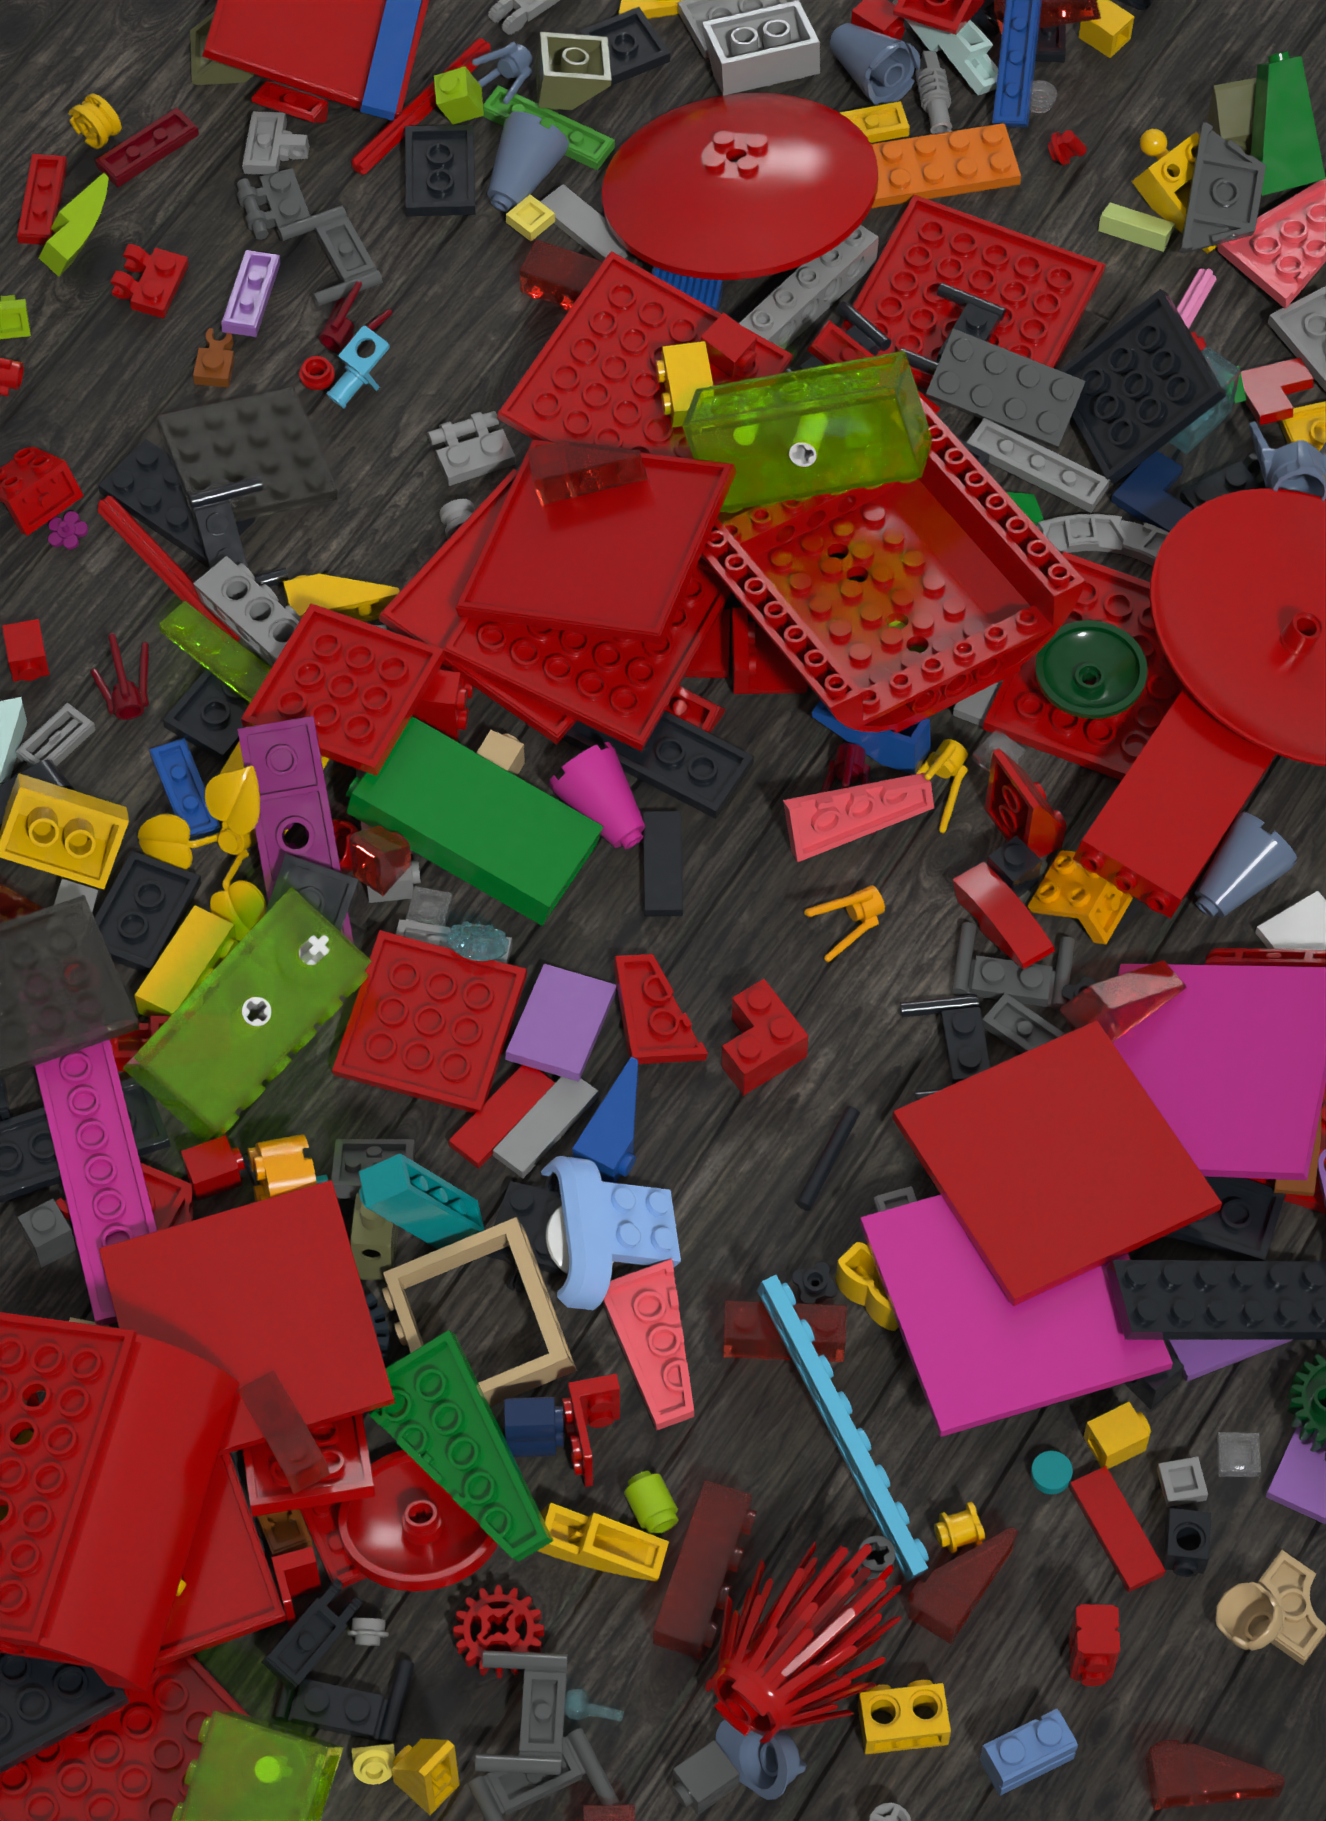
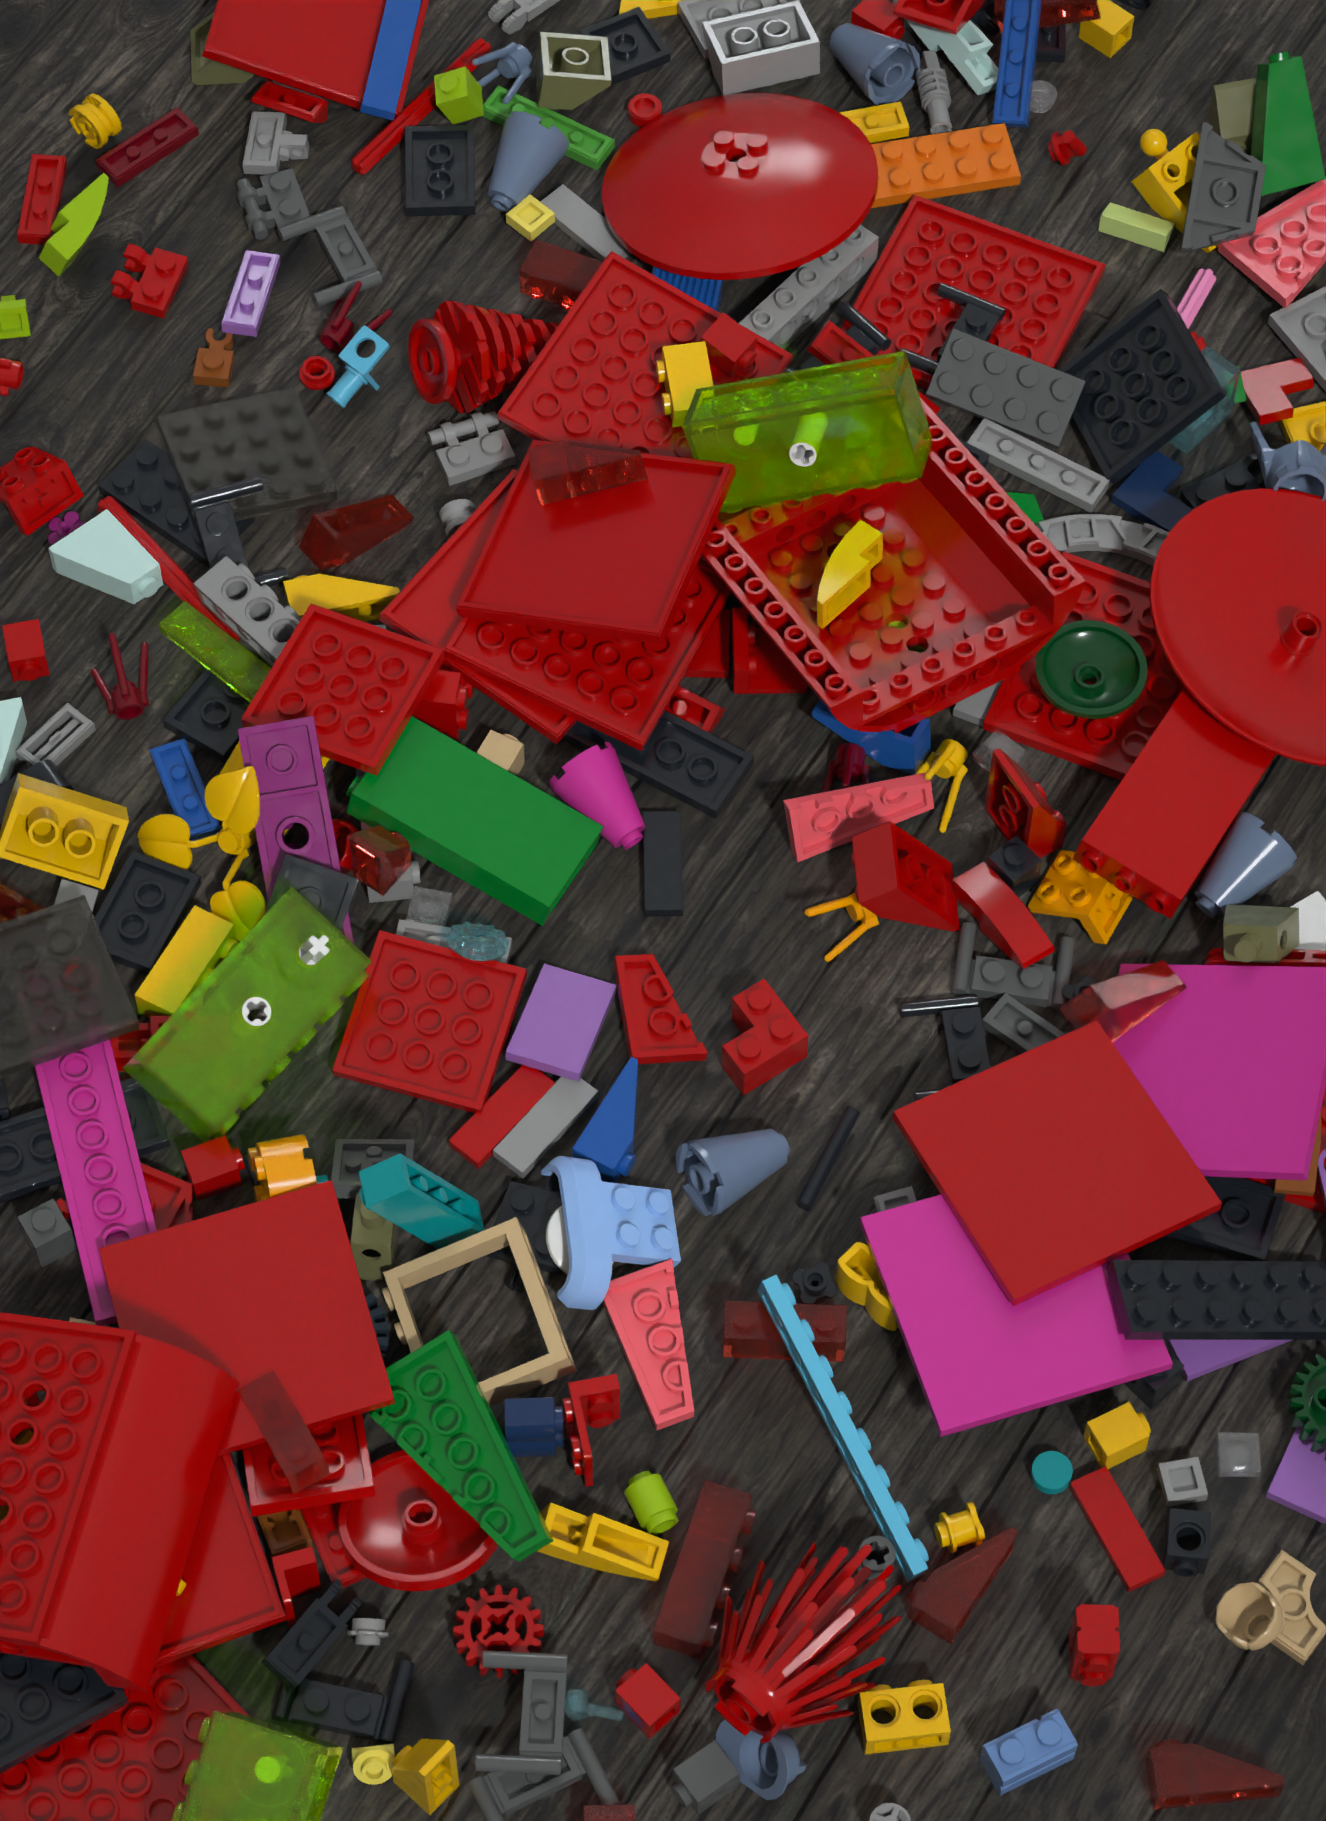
none -> light aqua slope [48,509,163,604]
none -> clear red slope [299,495,414,571]
none -> red plant [408,300,559,414]
none -> red brick [615,1663,681,1740]
none -> red tile [628,93,662,127]
none -> sand blue cone [676,1129,790,1216]
none -> yellow slope [817,520,883,629]
none -> red slope [851,821,960,932]
none -> olive torso [1223,904,1300,963]

